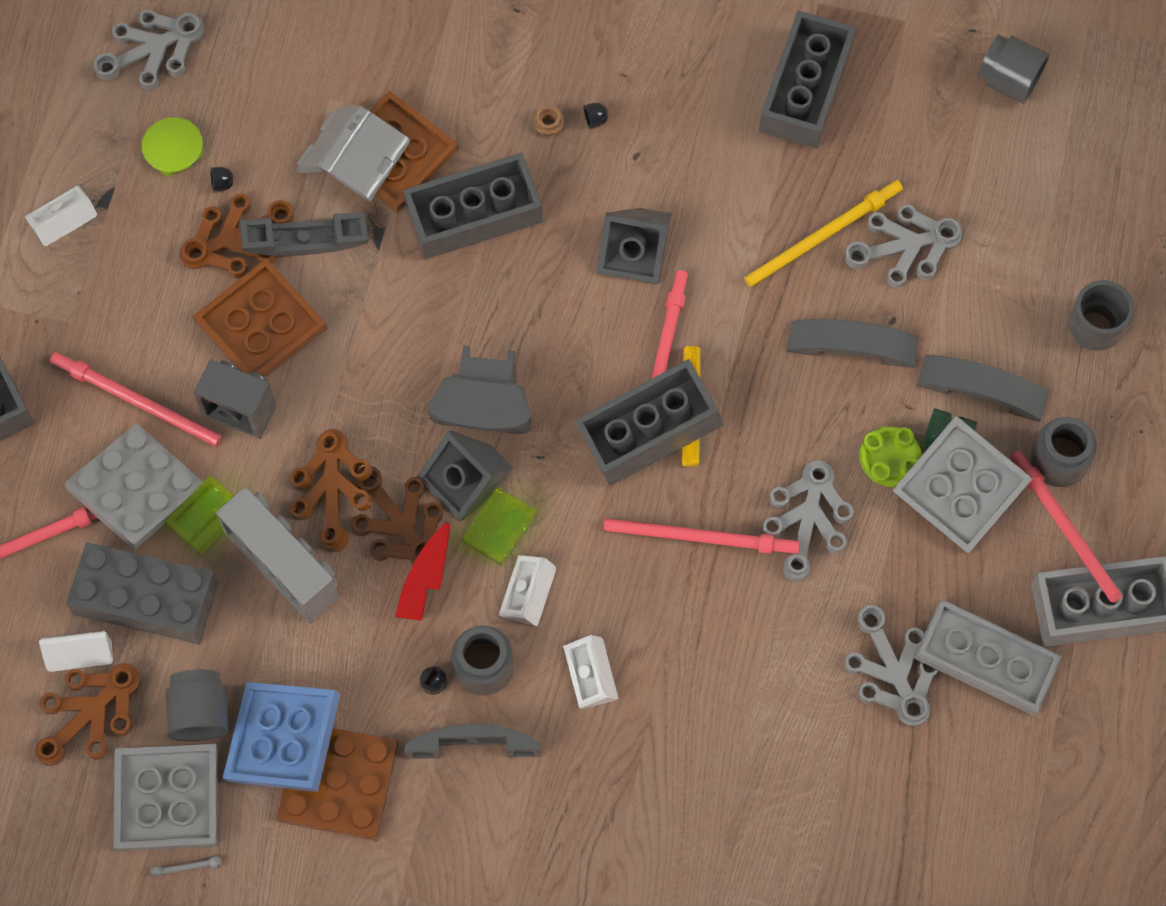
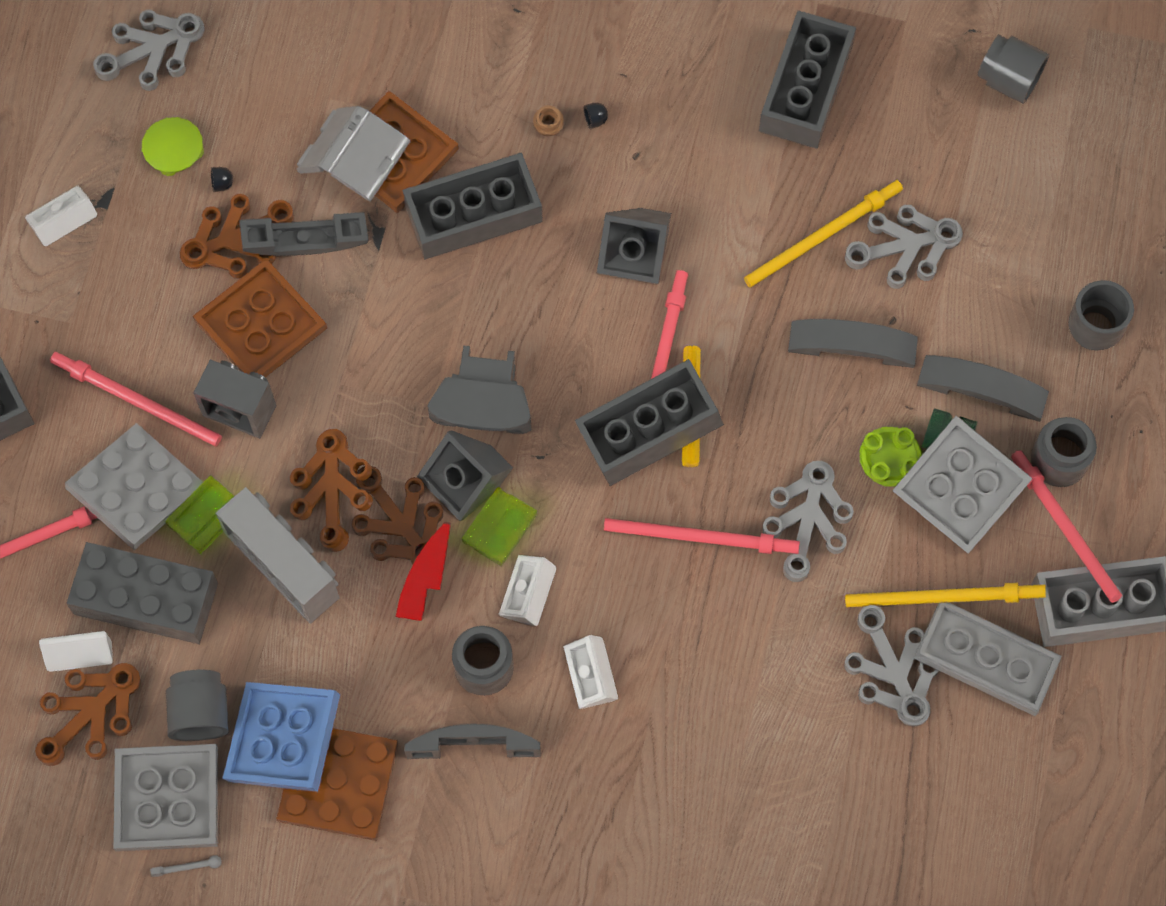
black hinge [420,666,447,695] -> none
none -> yellow bar [845,582,1046,607]

